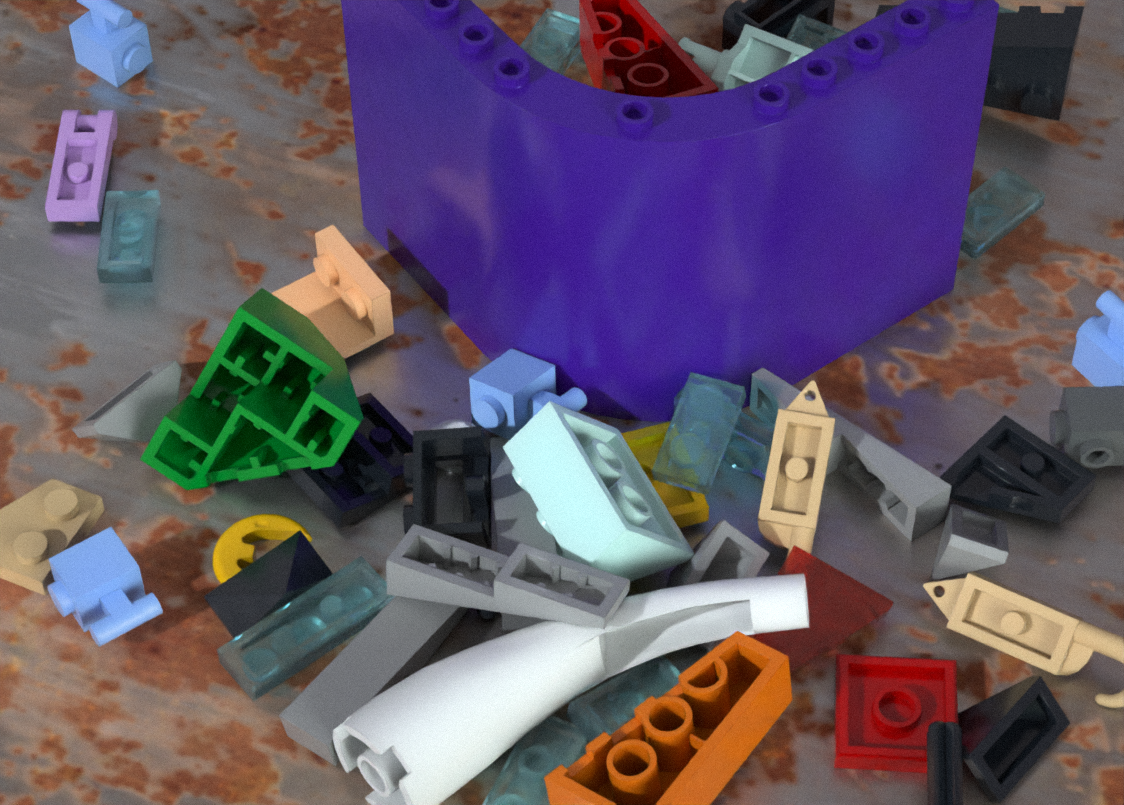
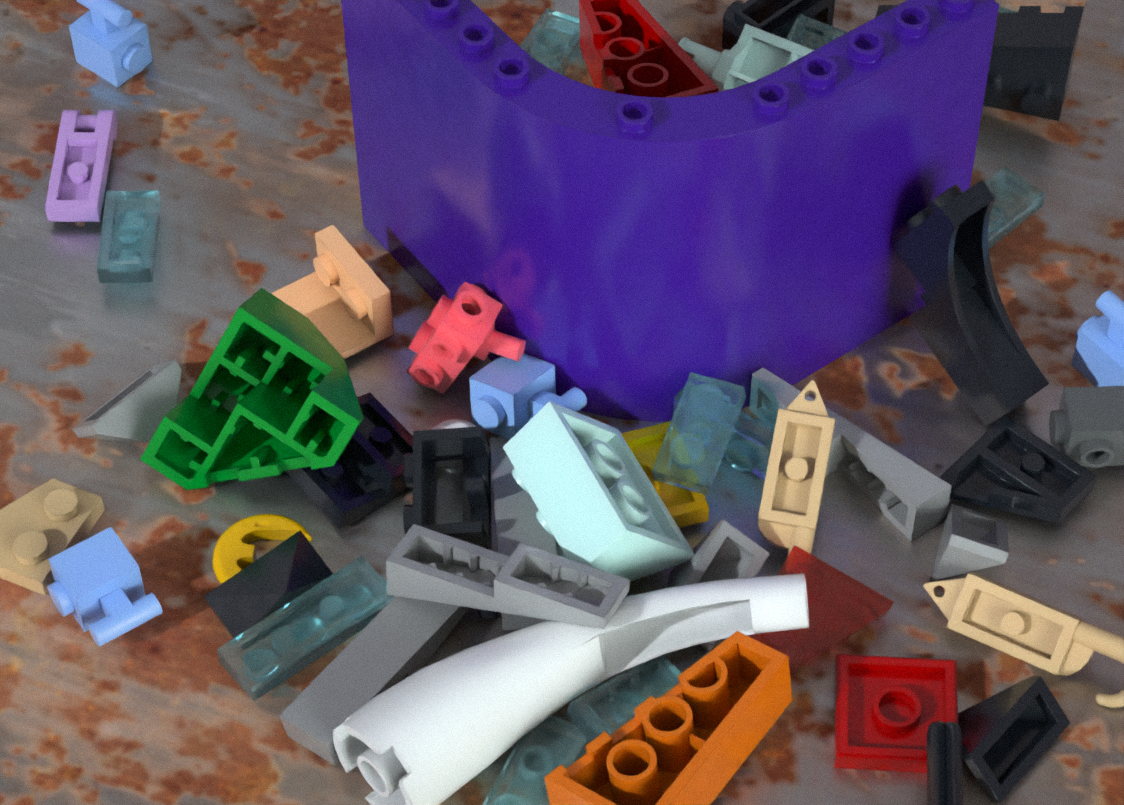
none -> coral brick [406,282,526,395]
none -> black arch [893,180,1049,427]

